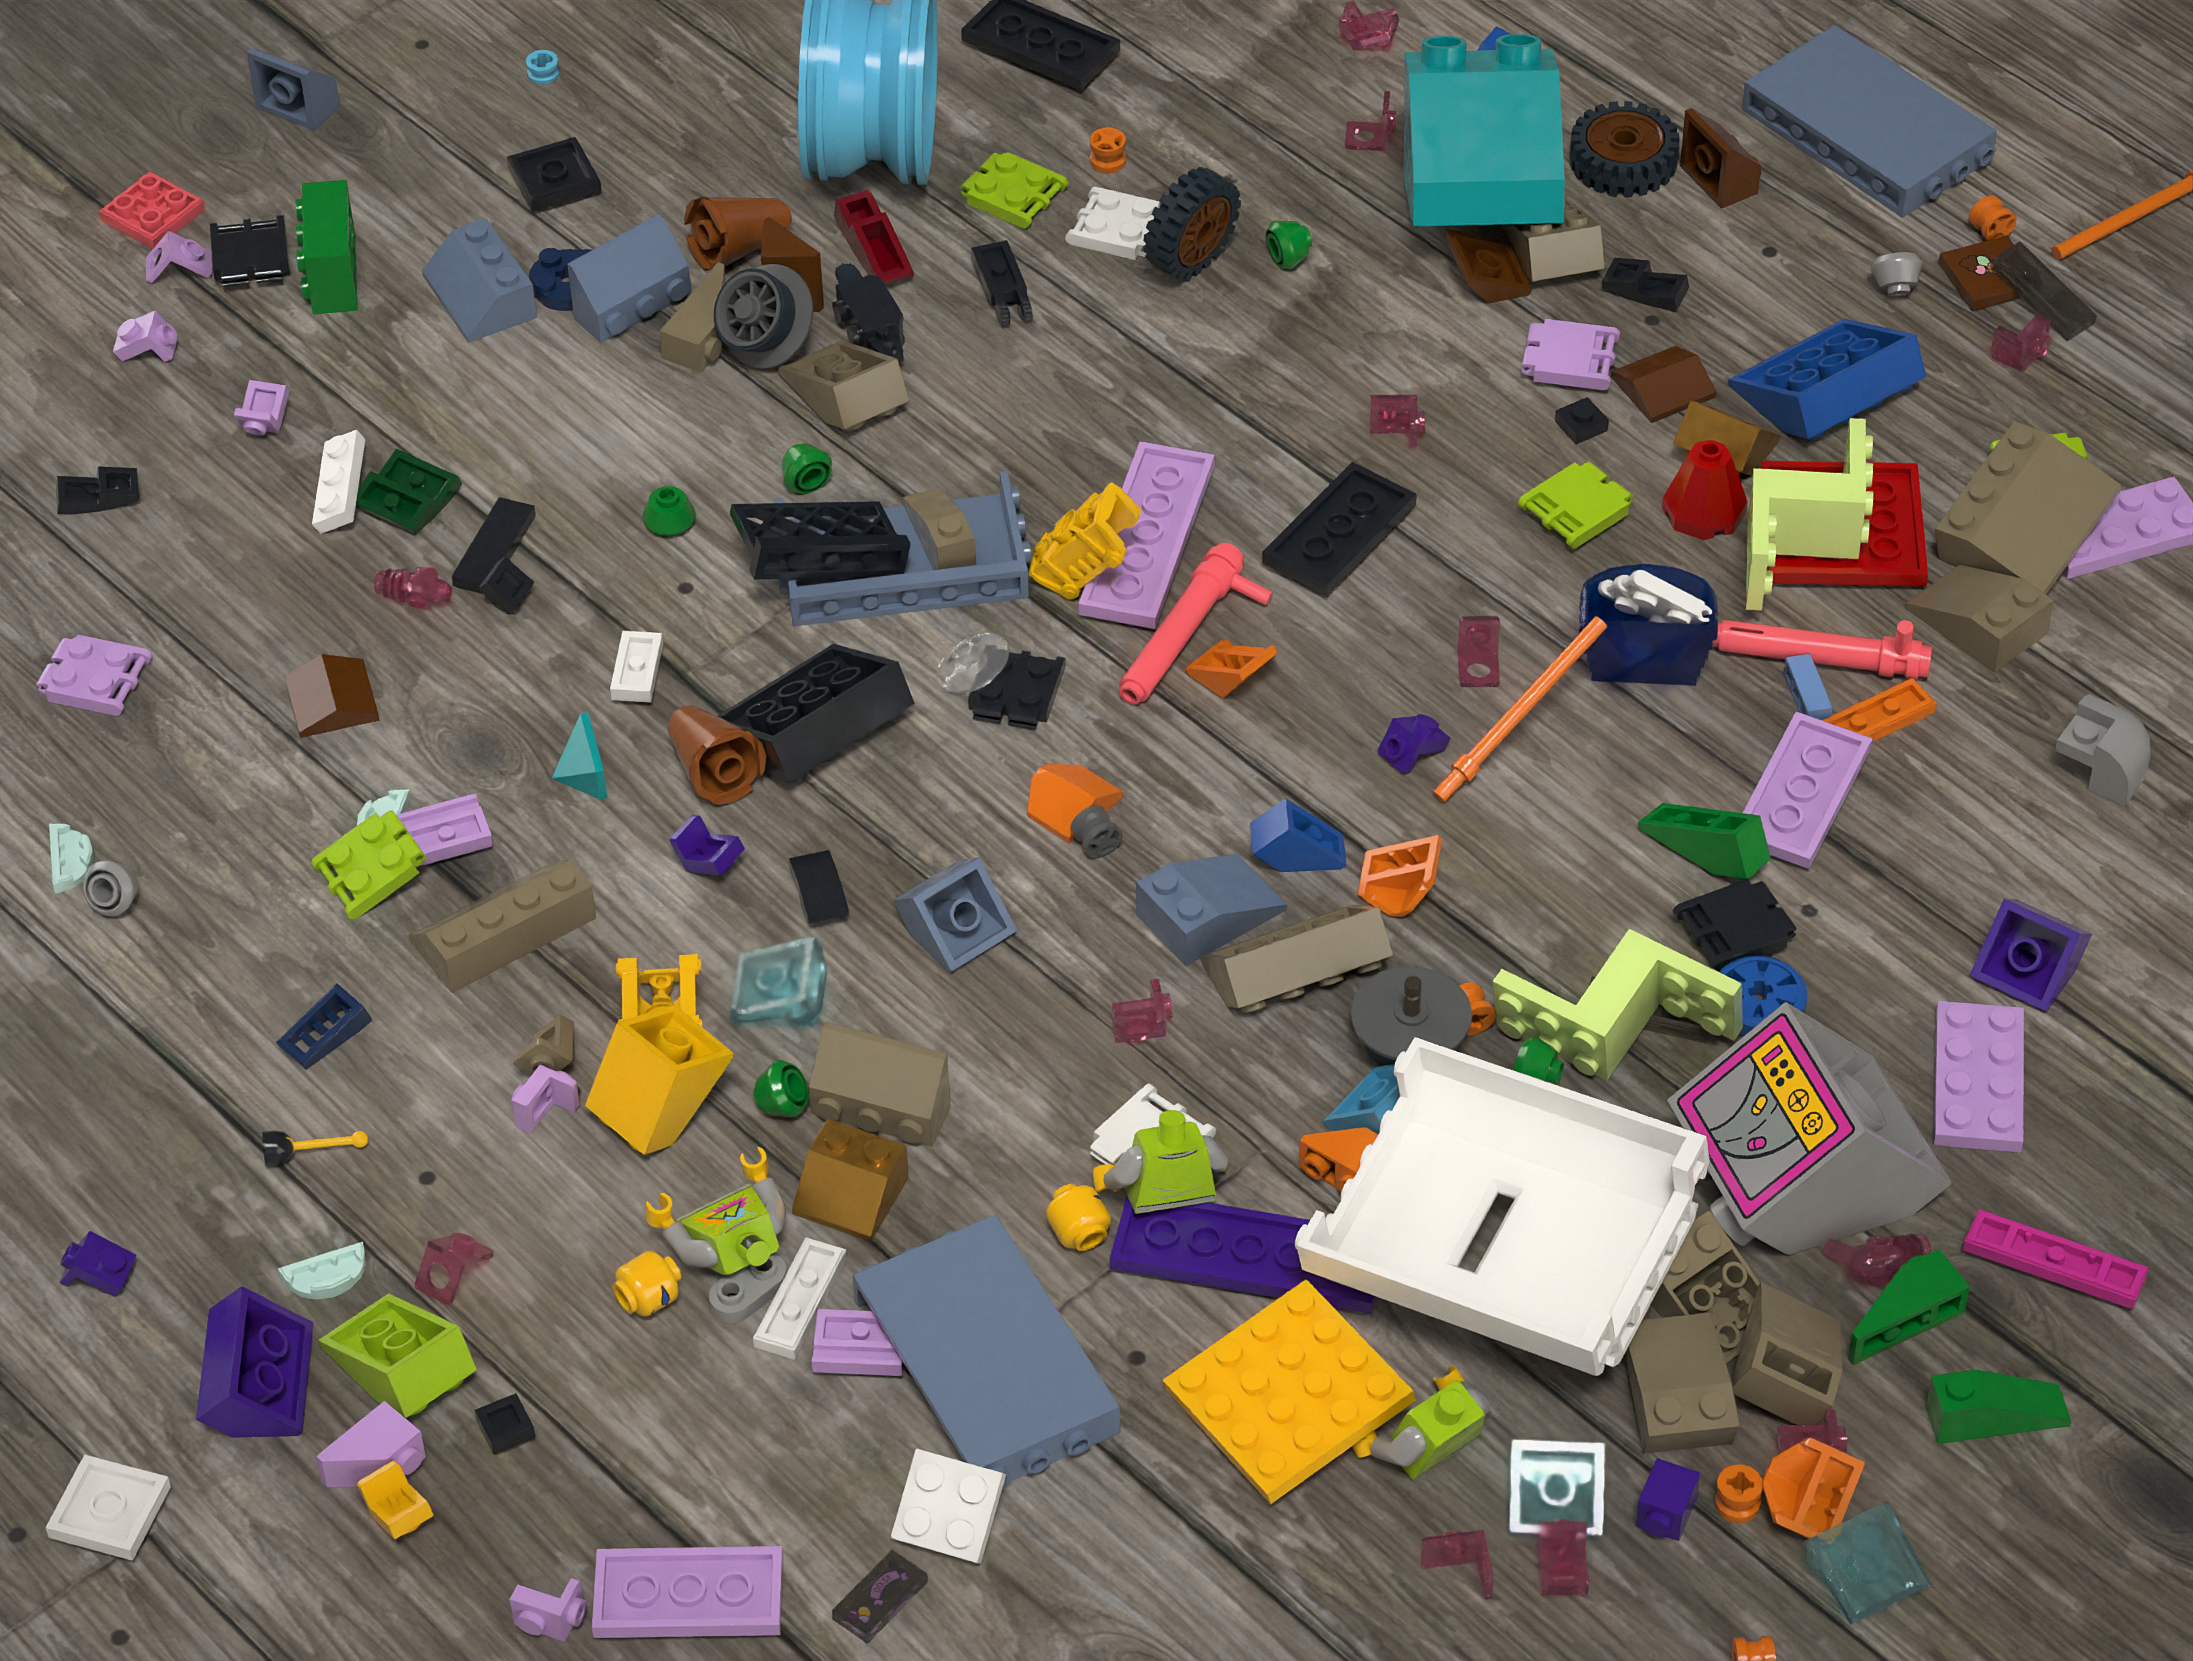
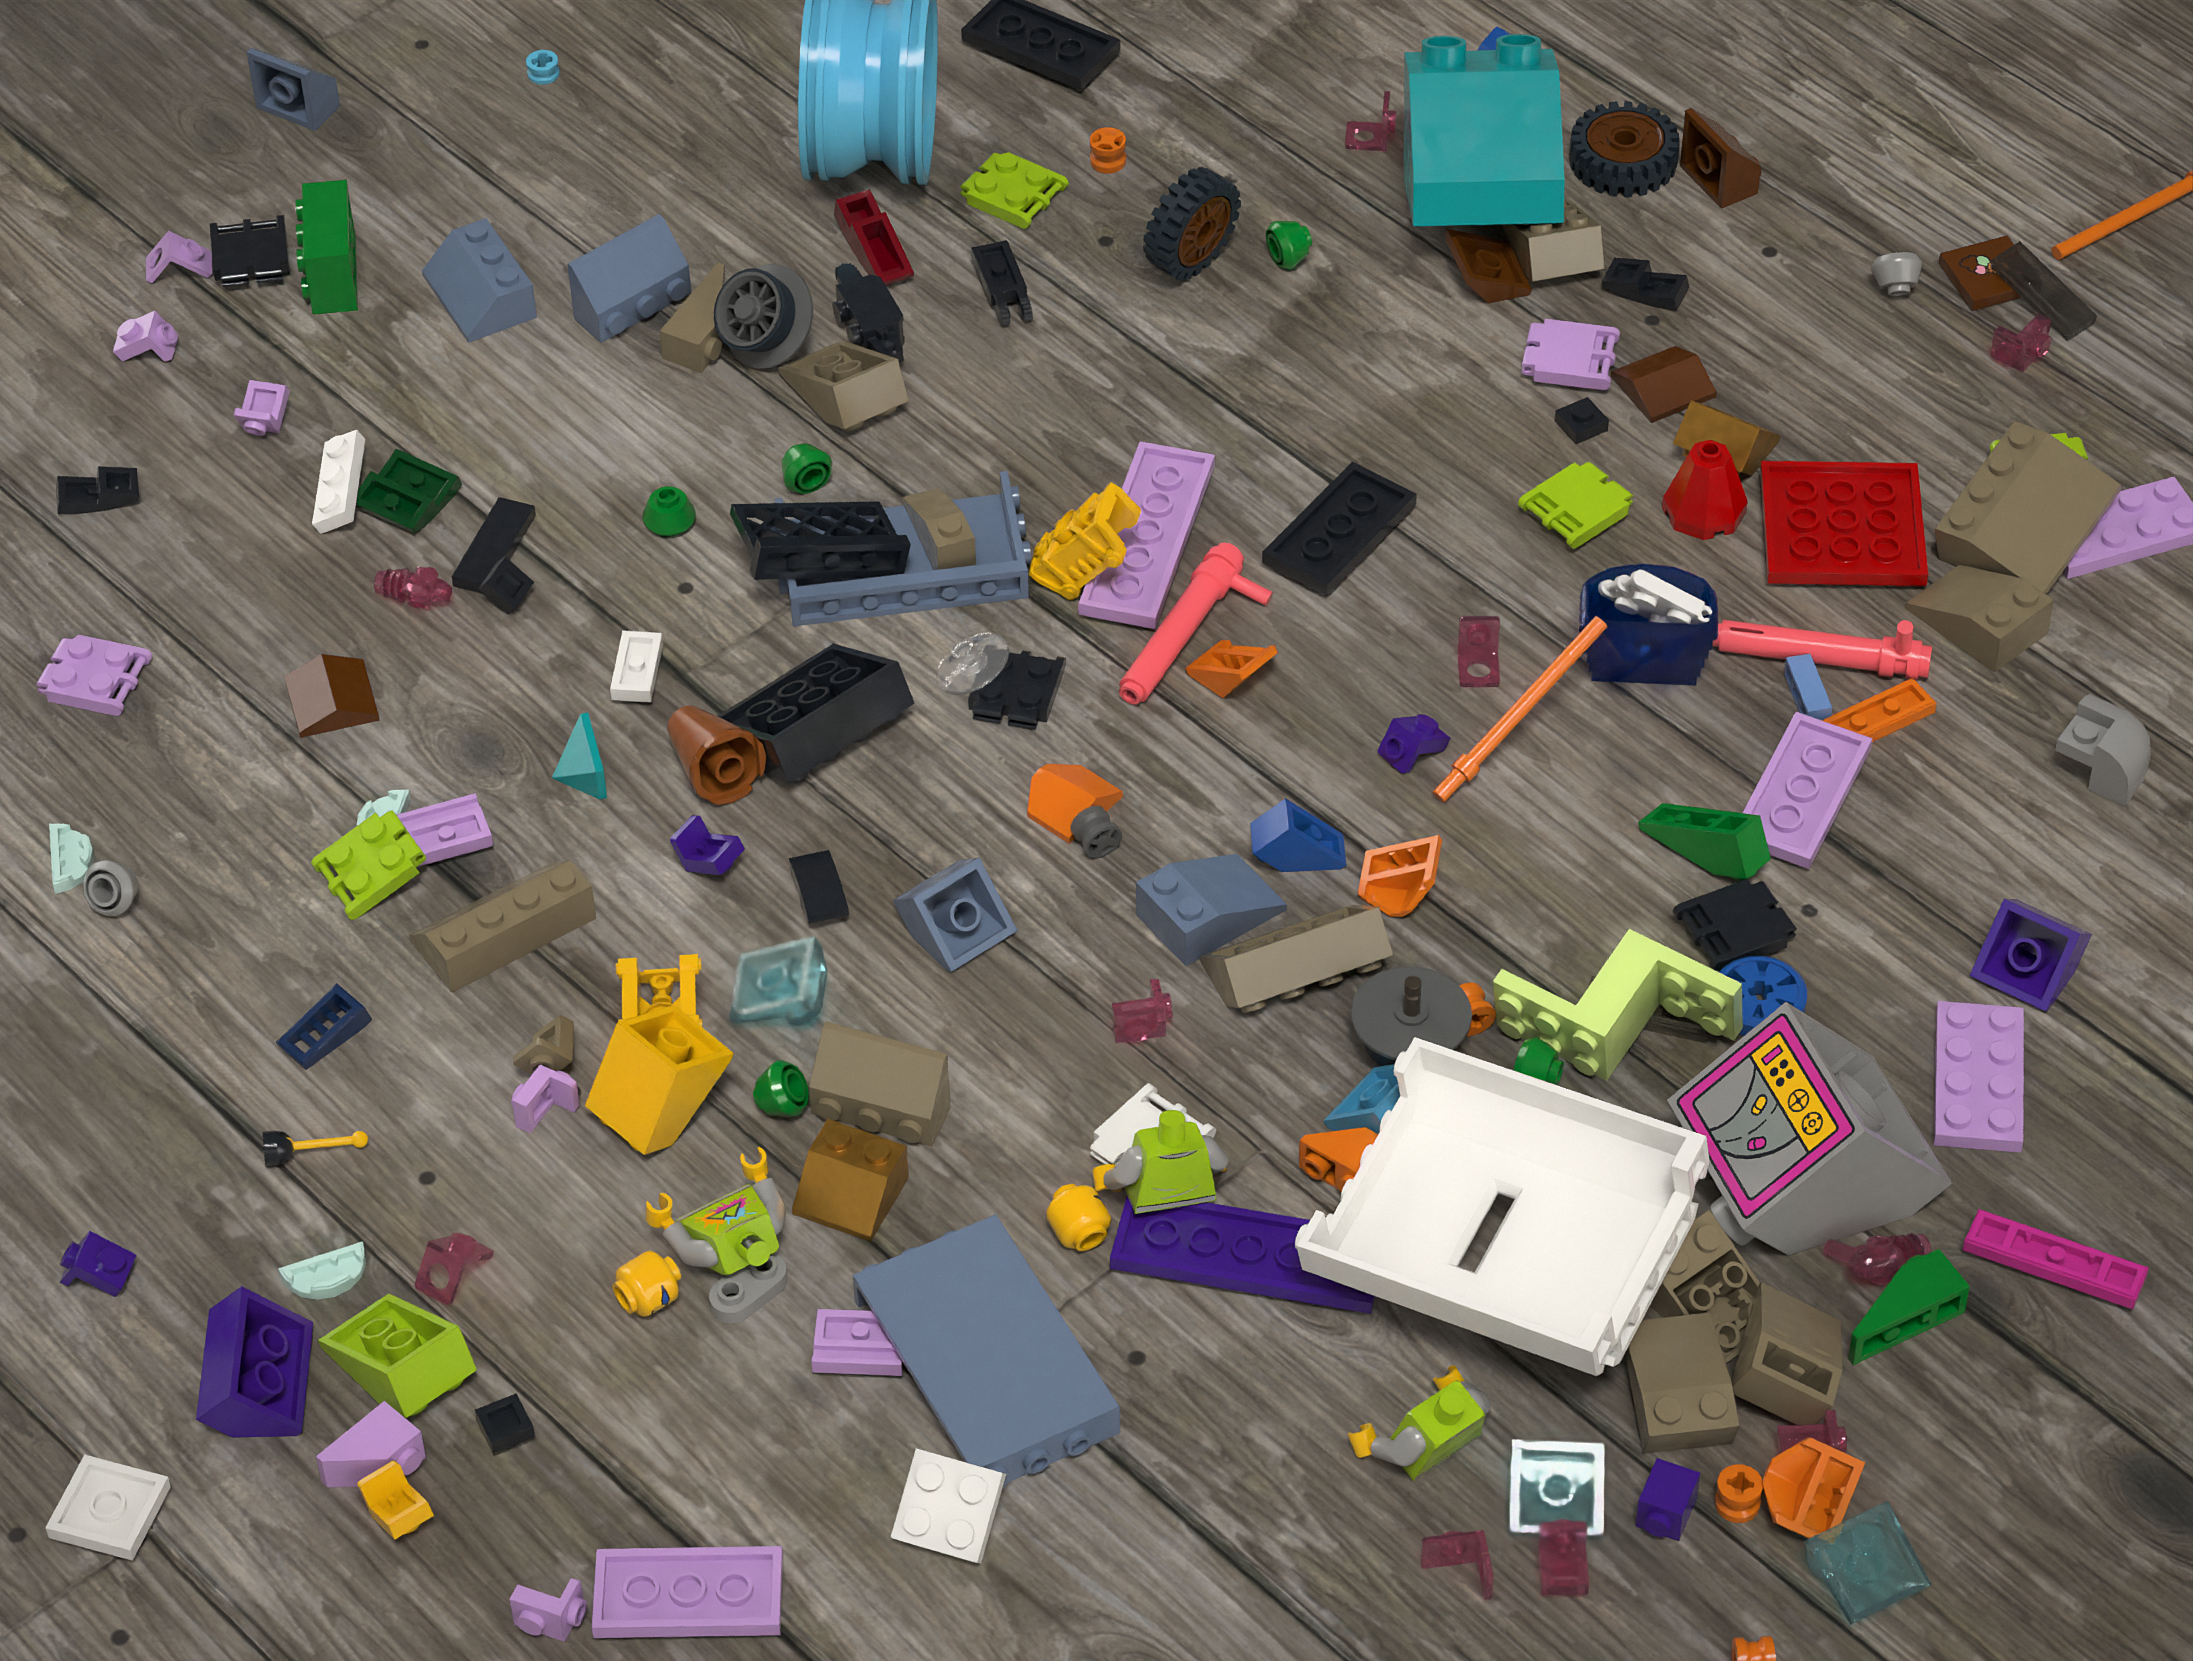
coral tile [99,172,205,249] -> none
black plate [507,137,602,211] -> none
dark blue plate [529,248,592,311] -> none
dark orange cone [684,197,792,270] -> none
white tile [753,1237,847,1360] -> none
reddish brown slope [761,217,824,312] -> none
clear smoke tile [831,1549,928,1644] -> none
white plate [1065,187,1160,260] -> none
yellow plate [1163,1279,1416,1505] -> none
clear pink bracket [1339,1,1400,50] -> none
clear pink bracket [1370,395,1425,448] -> none
blue slope [1728,319,1926,440] -> none
sand blue panel [1742,25,1997,218] -> none
yellowish green bracket [1746,418,1873,611] -> none
green slope [1926,1370,2071,1444] -> none
orange wheel [1969,195,2017,241] -> none

